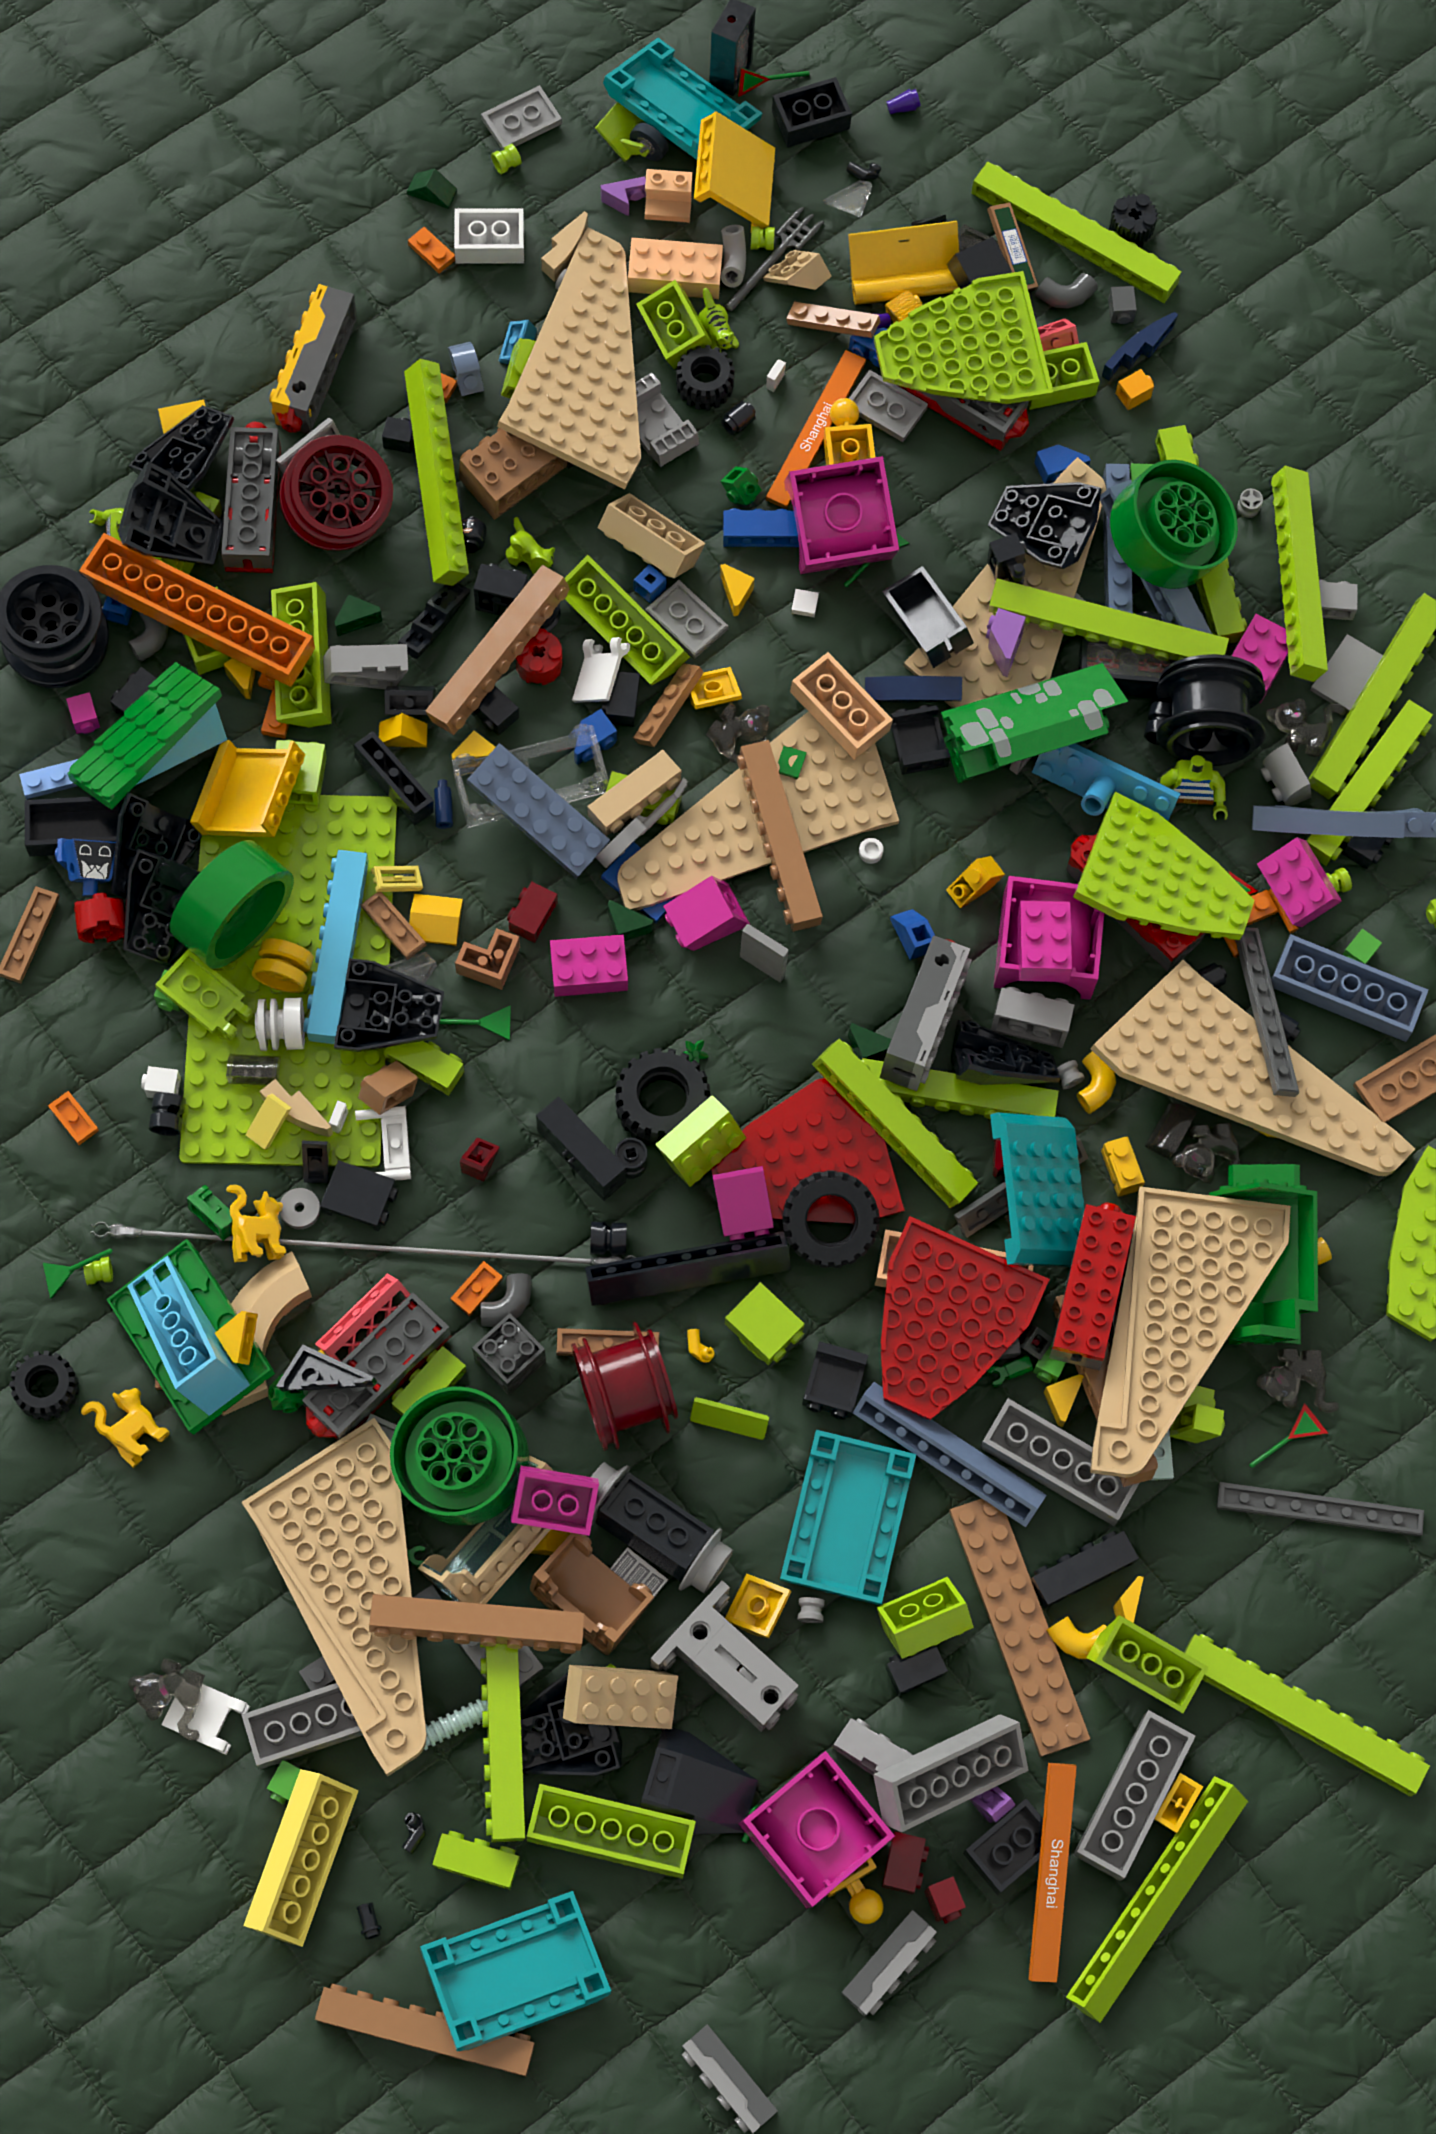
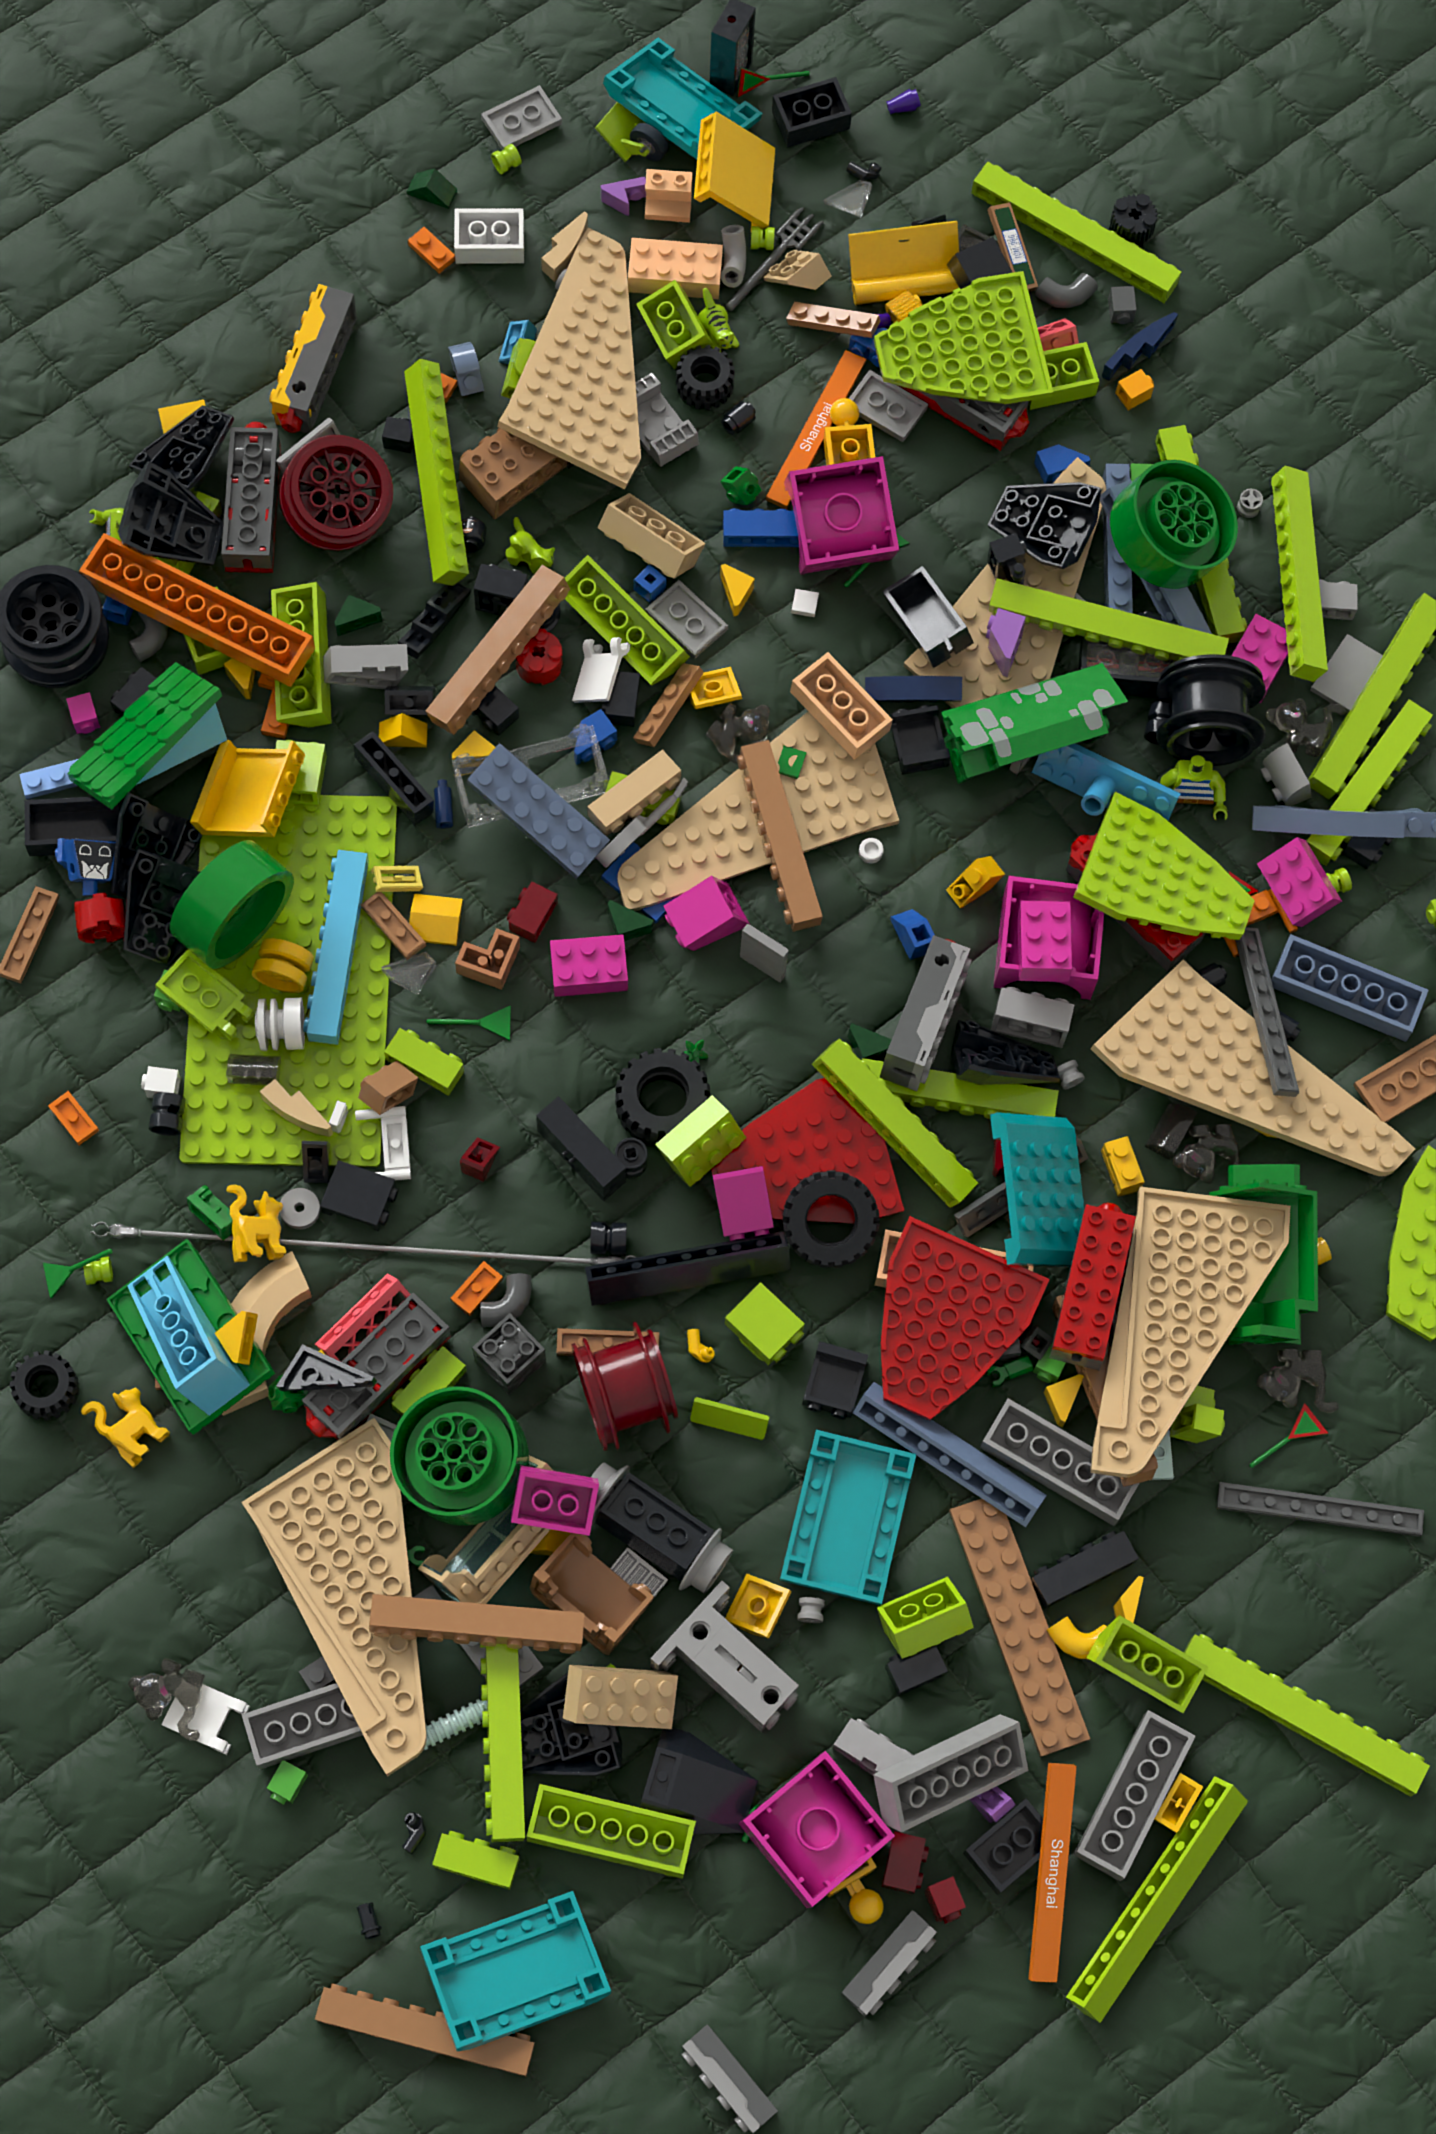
light yellow brick [243,1769,359,1947] -> none
light yellow tile [245,1094,291,1149] -> none
black wedge [334,958,444,1052] -> none
white tile [766,360,786,392] -> none
yellow cylinder [1077,1051,1116,1114] -> none
bright green brick [1343,928,1382,965] -> none

